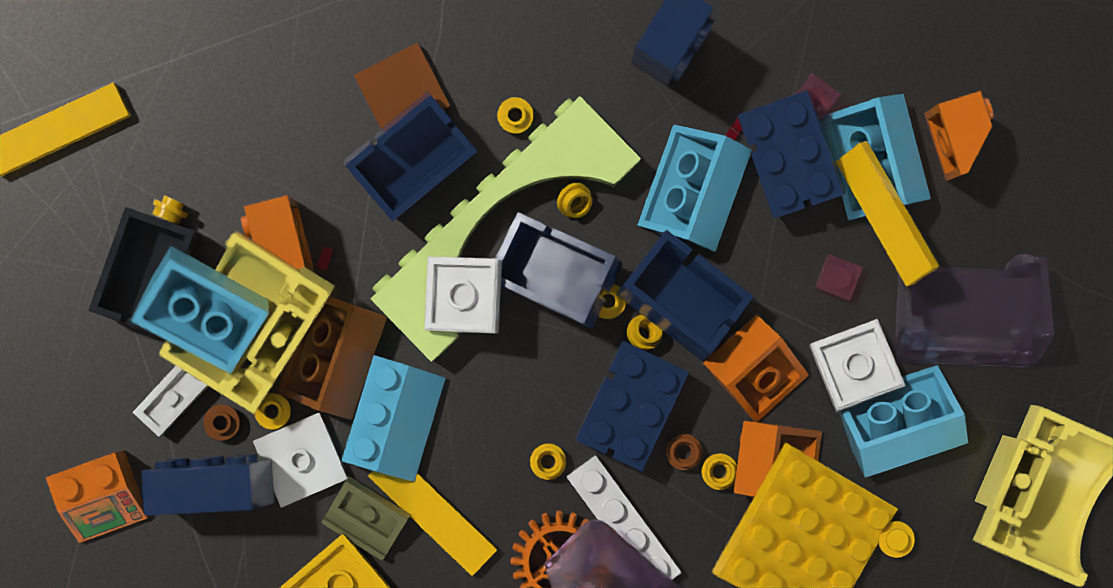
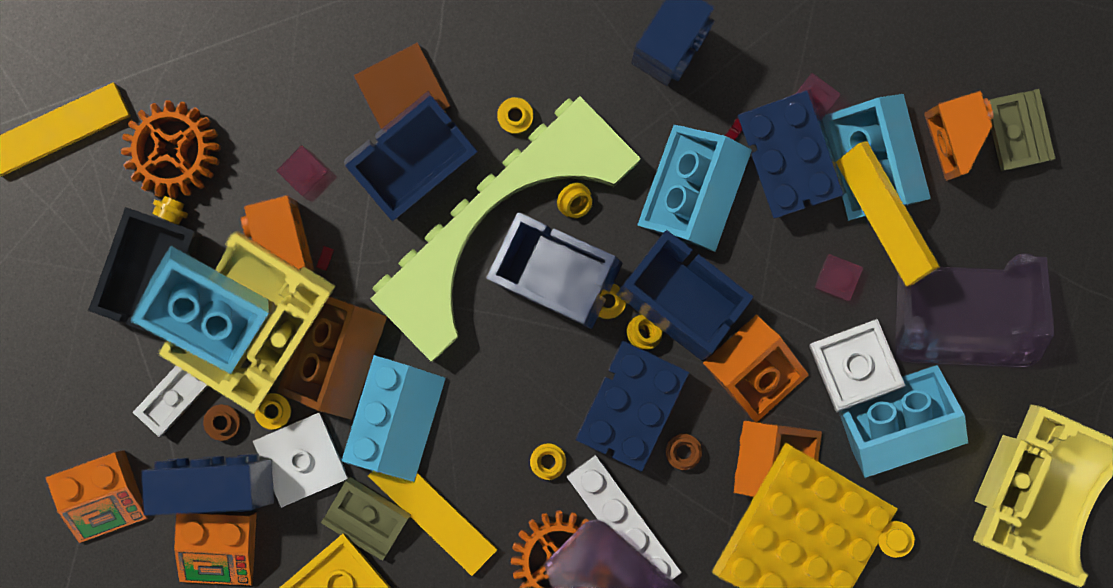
white plate [424,257,502,333] -> none
yellow plate [701,453,737,490] -> none
none -> orange gear [121,100,221,199]
none -> orange slope [174,511,257,586]
none -> clear pink plate [276,145,329,197]
none -> olive plate [989,89,1055,172]

